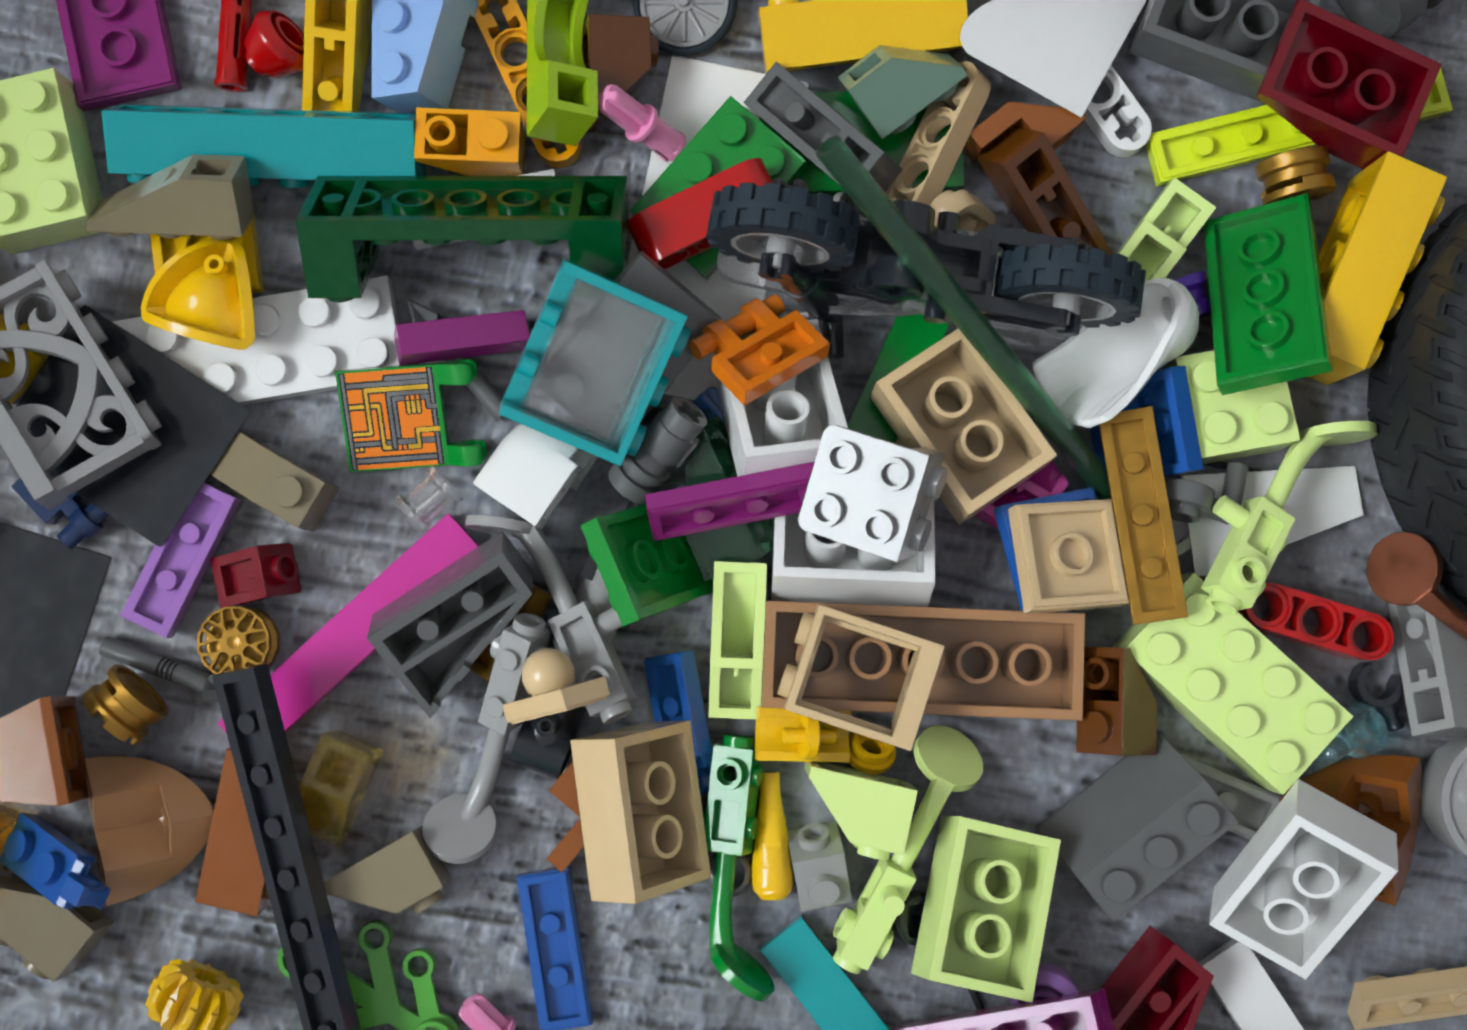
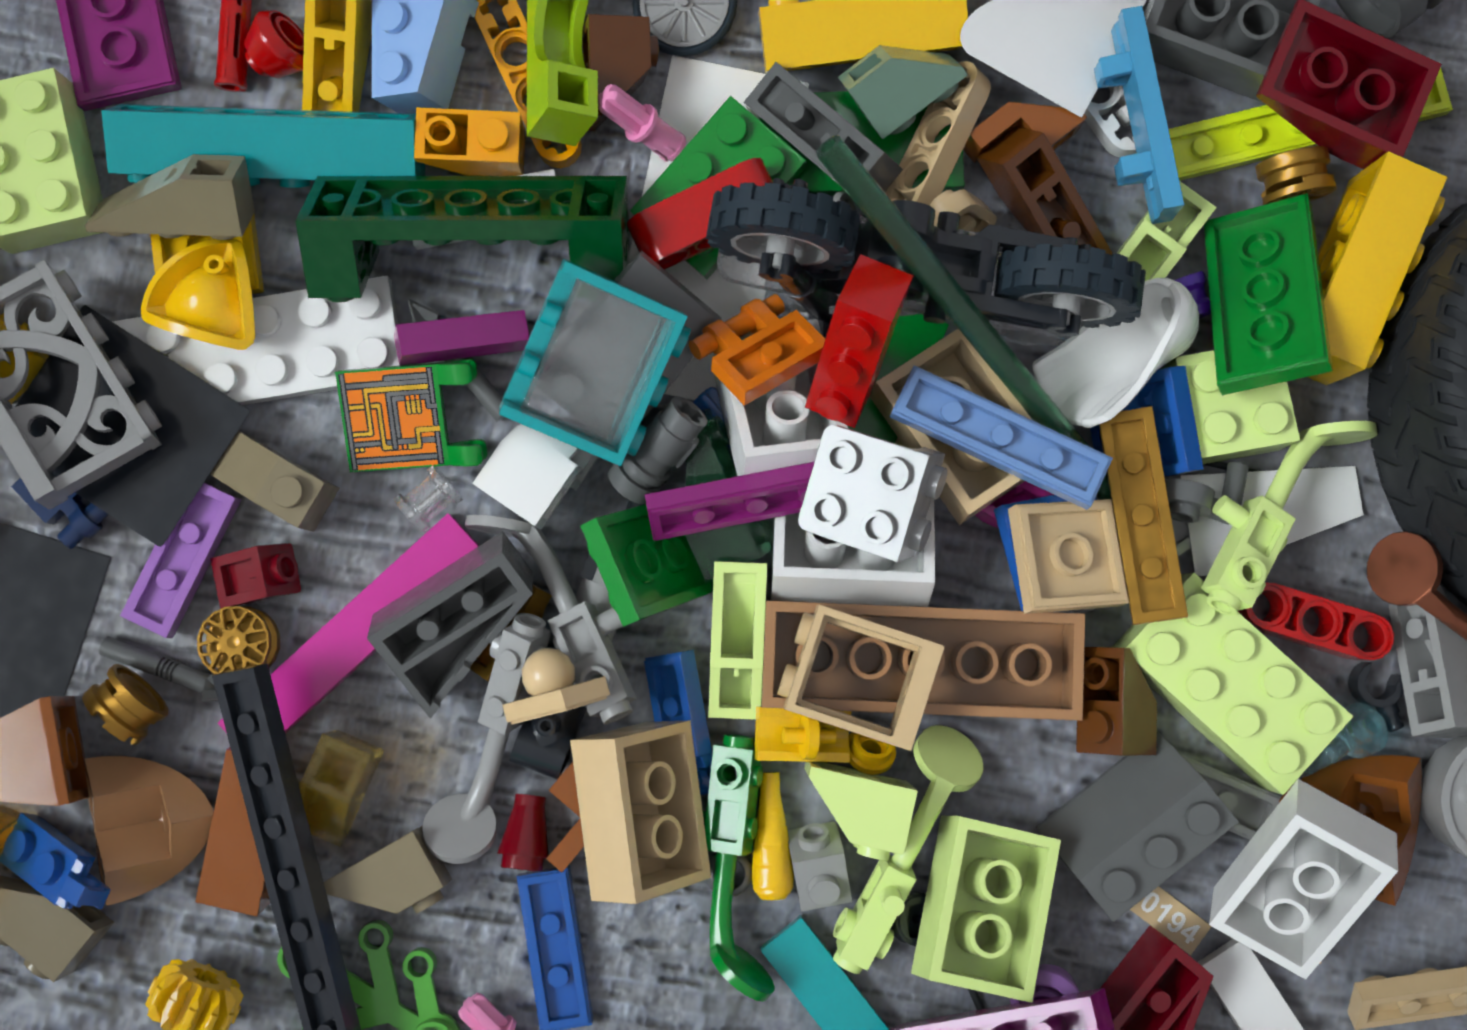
none -> dark red cone [497,794,549,872]
none -> red brick [805,254,914,428]
none -> medium blue tile [889,365,1113,510]
none -> dark azure hinge [1094,6,1184,224]
none -> tan sticker [1130,886,1212,956]

